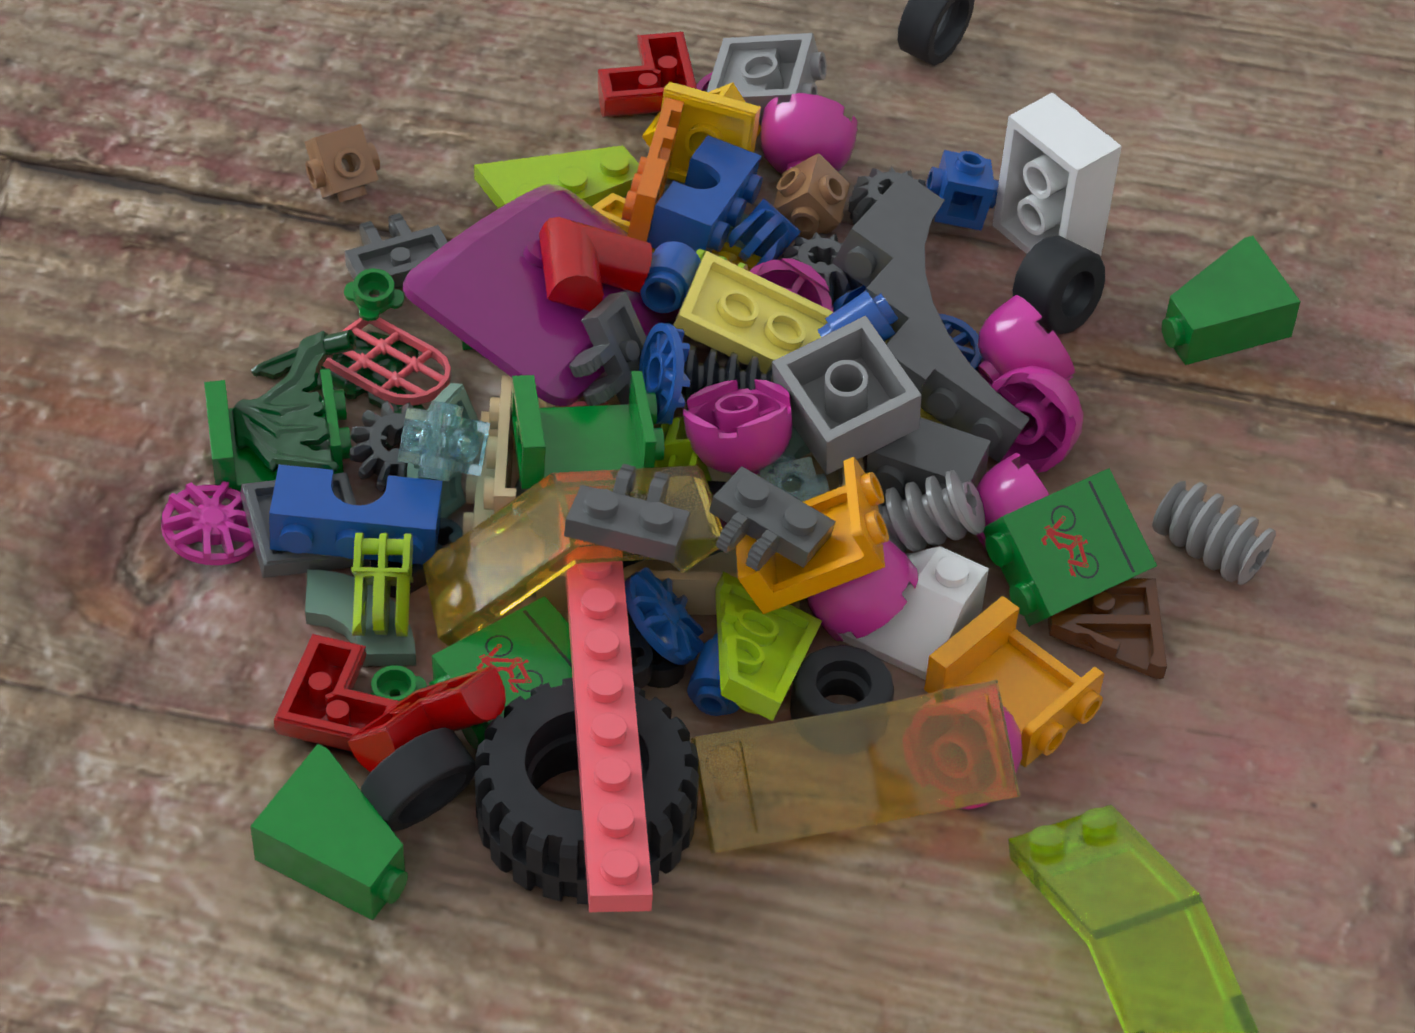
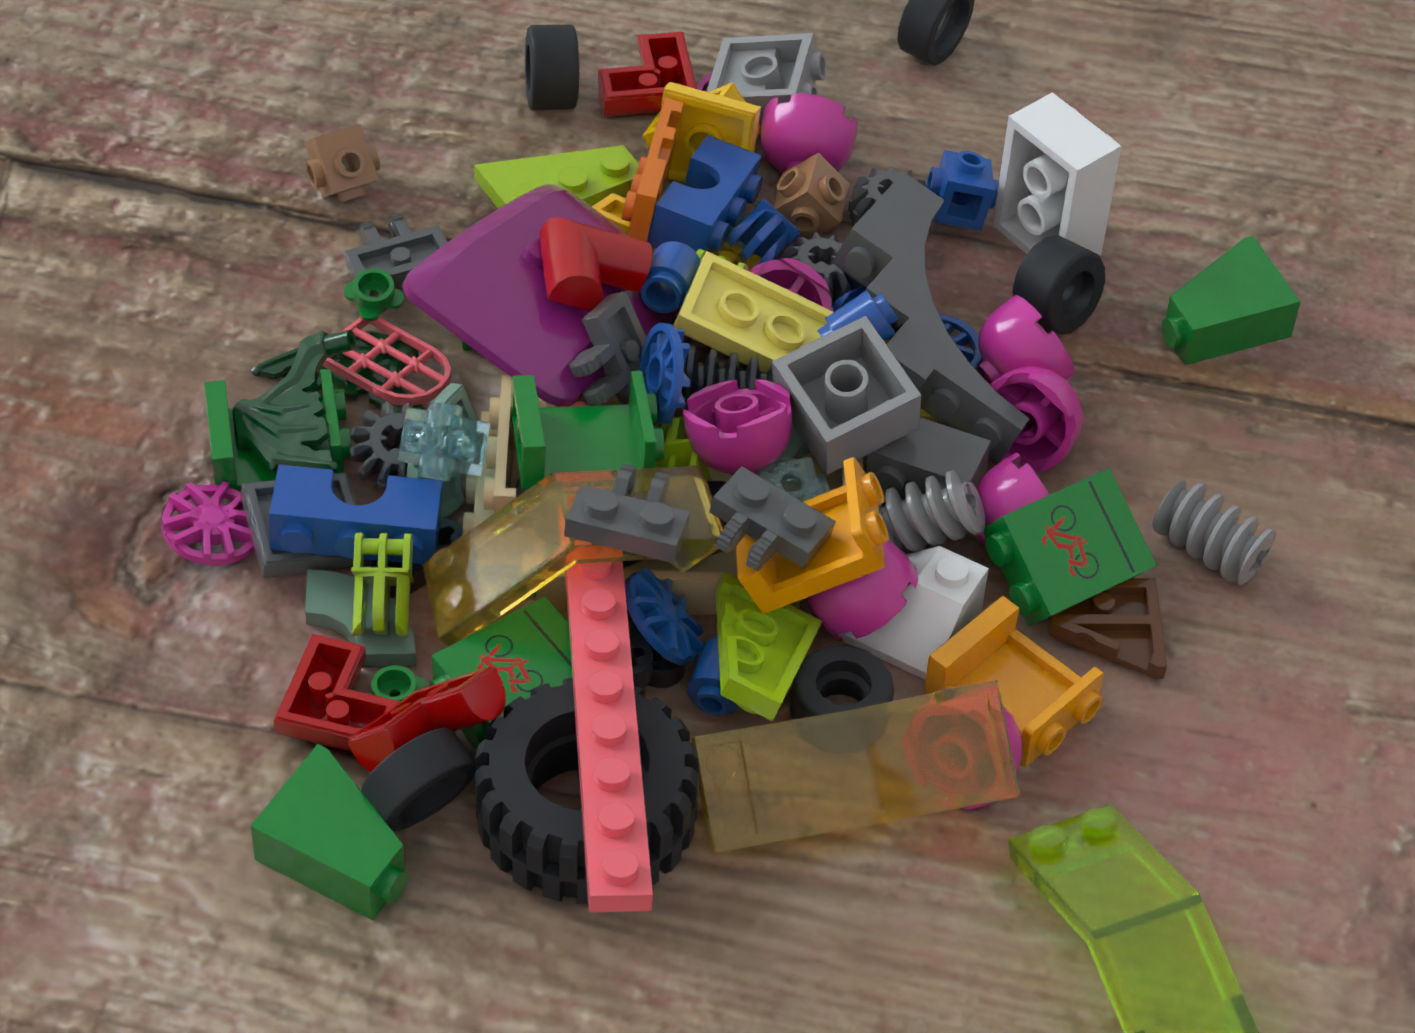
none -> black tyre [525,25,579,110]

